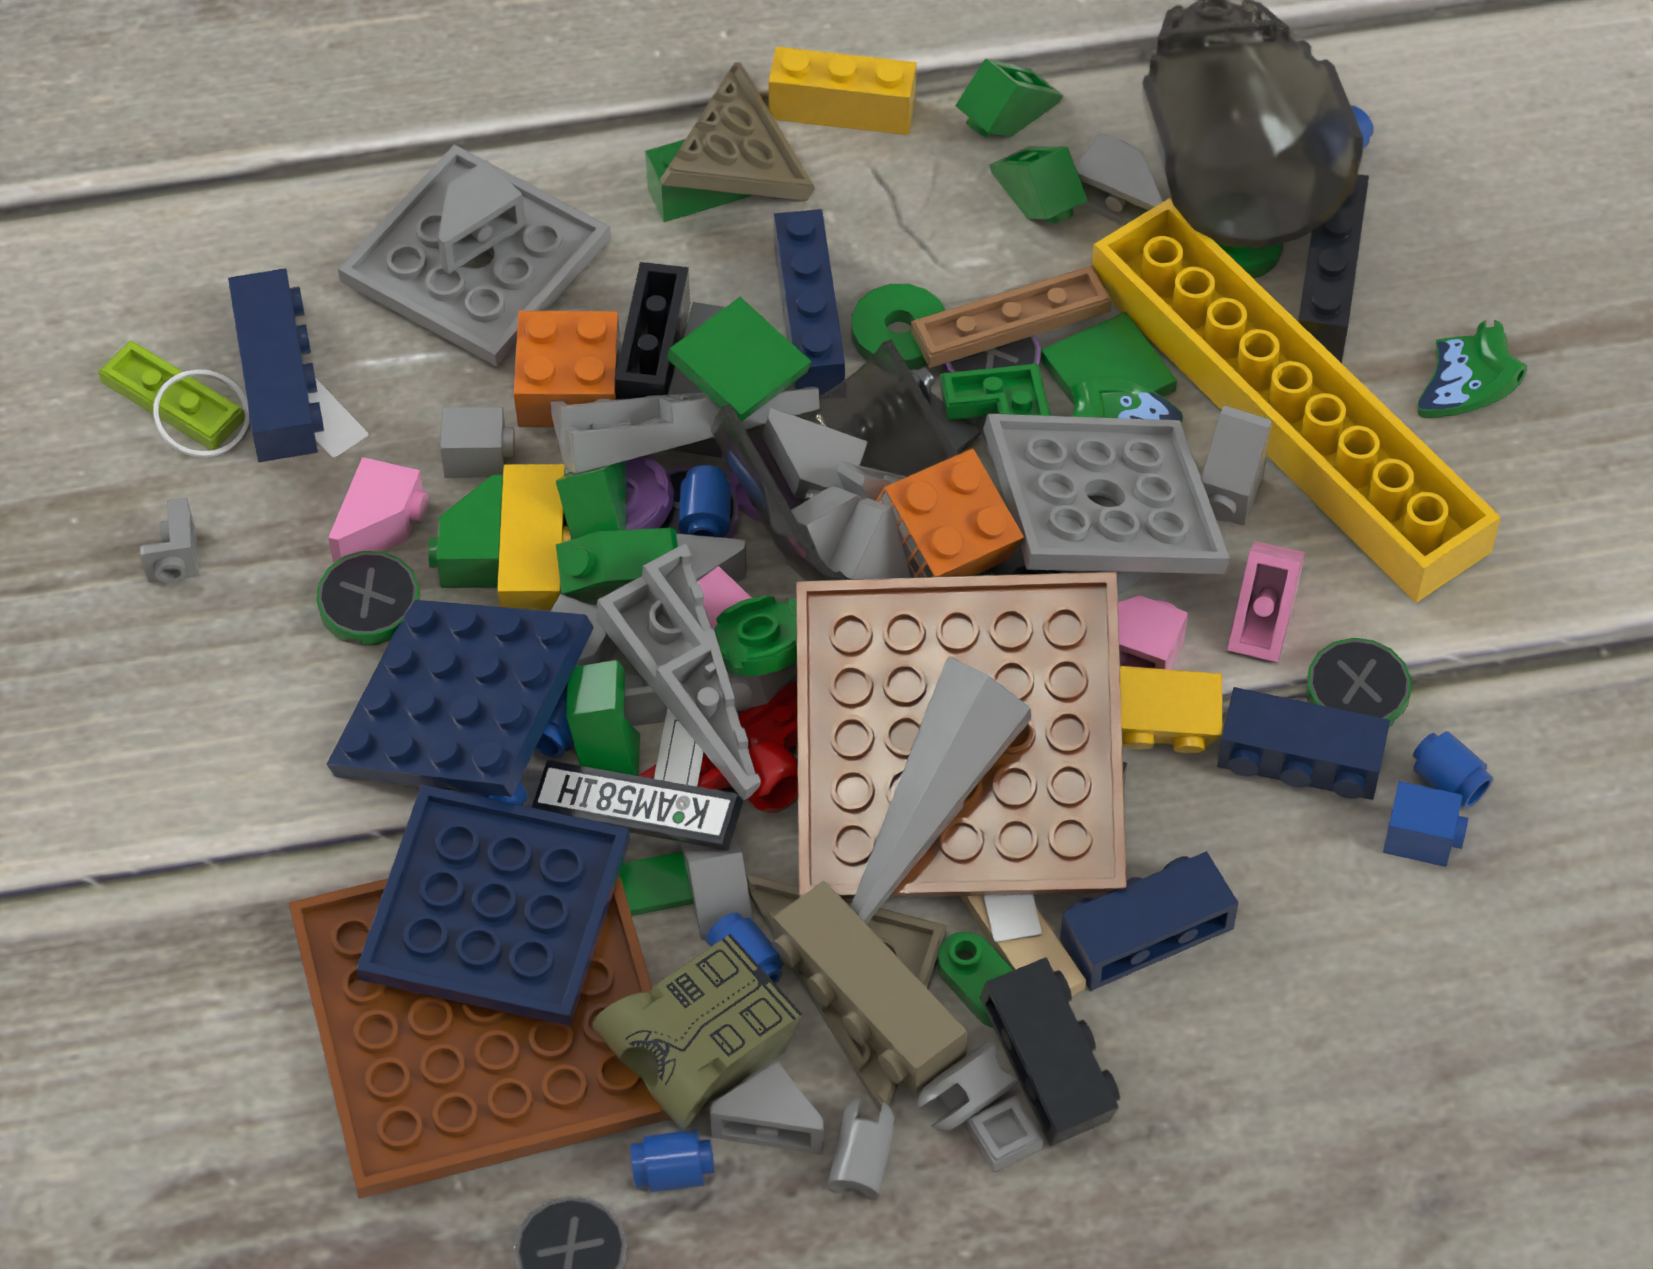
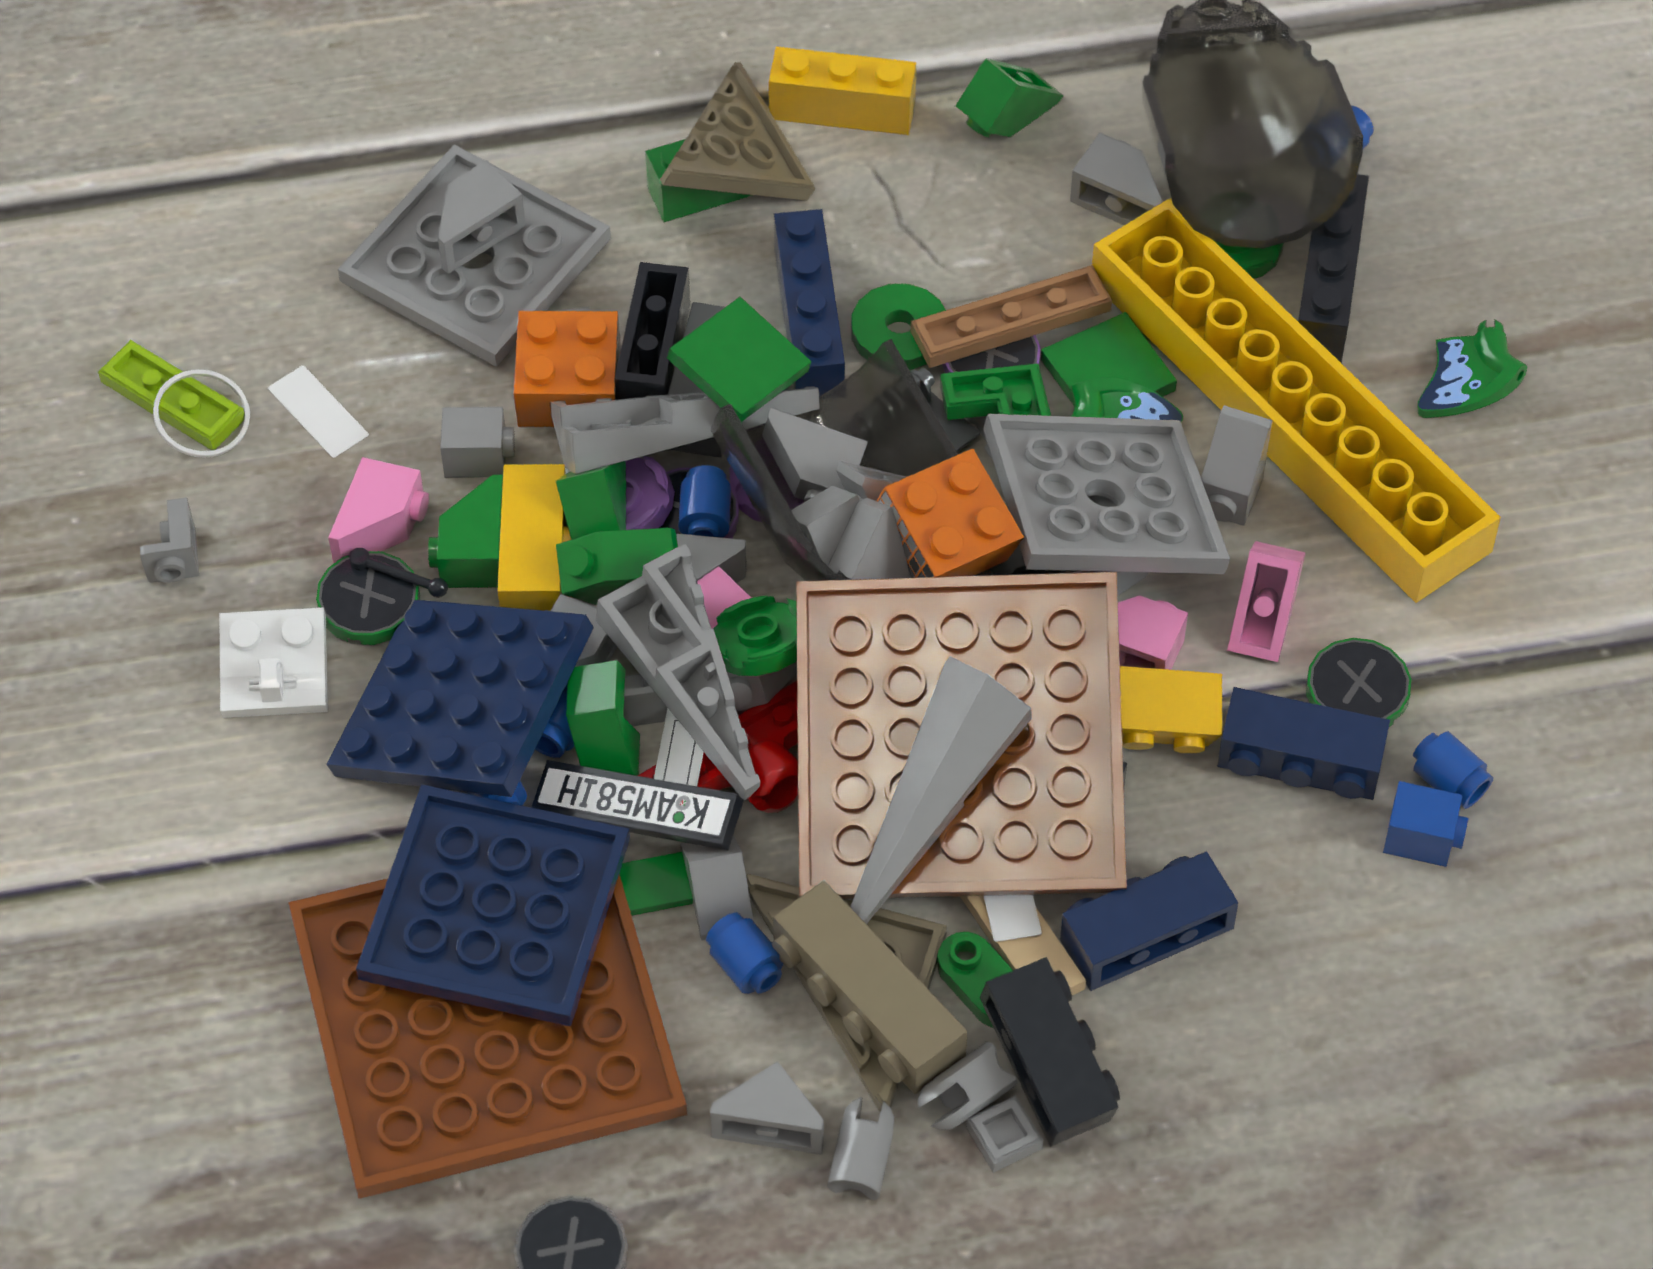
dark blue brick [228,268,324,463] -> none
olive piece [593,934,802,1130] -> none
blue brick [631,1129,715,1193] -> none
green slope [989,146,1088,224] -> none
none -> white hinge [219,607,328,718]
none -> black hinge [349,548,448,598]

